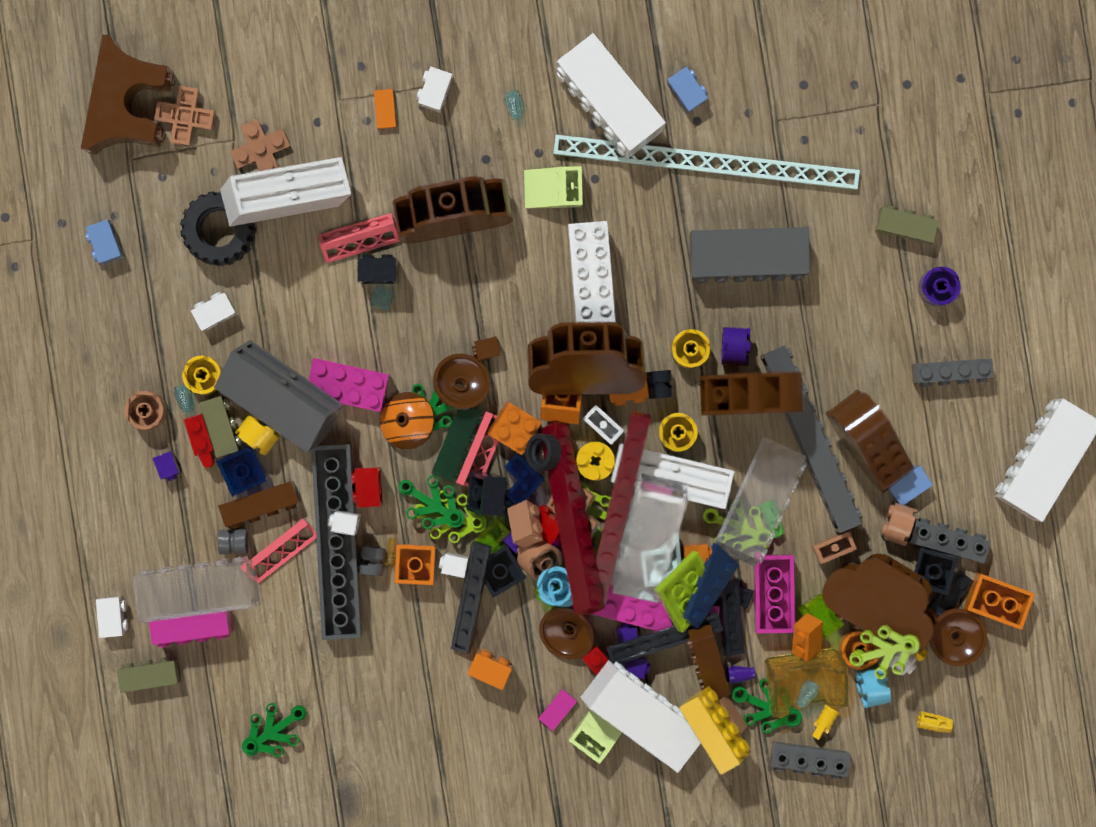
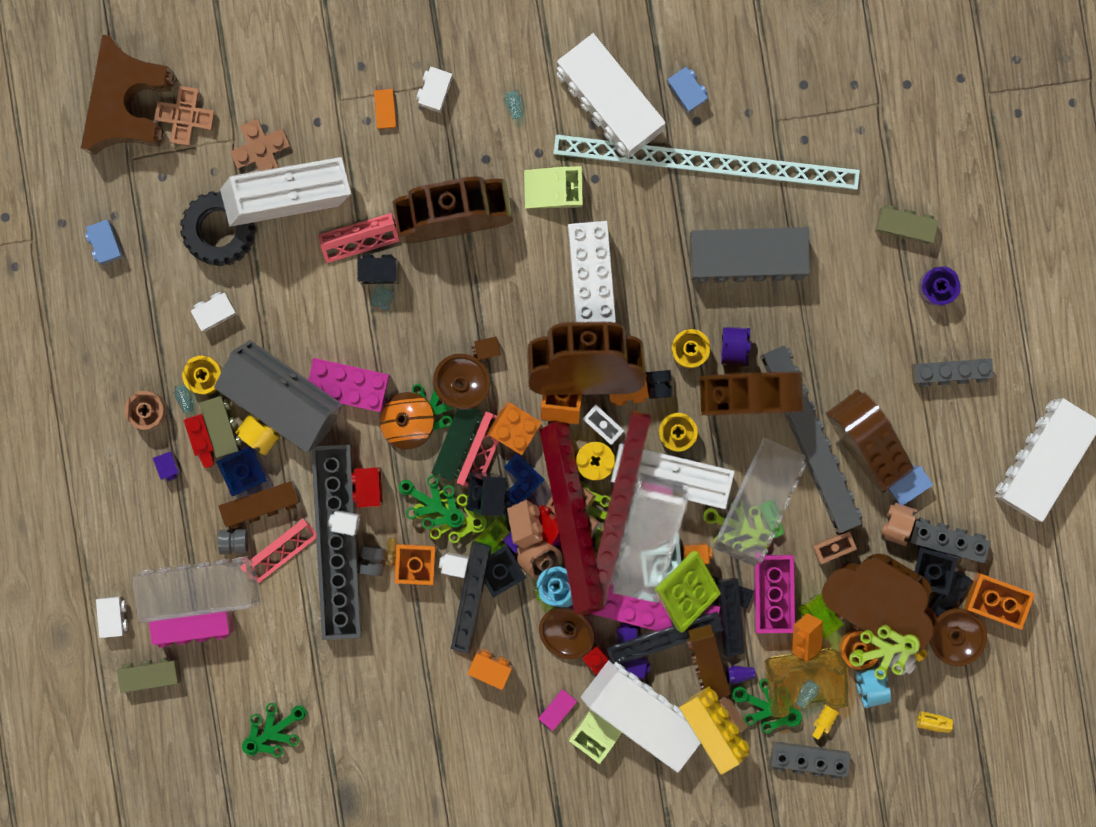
black tyre [525,433,561,471] -> none
dark blue wing [682,543,739,629] -> none

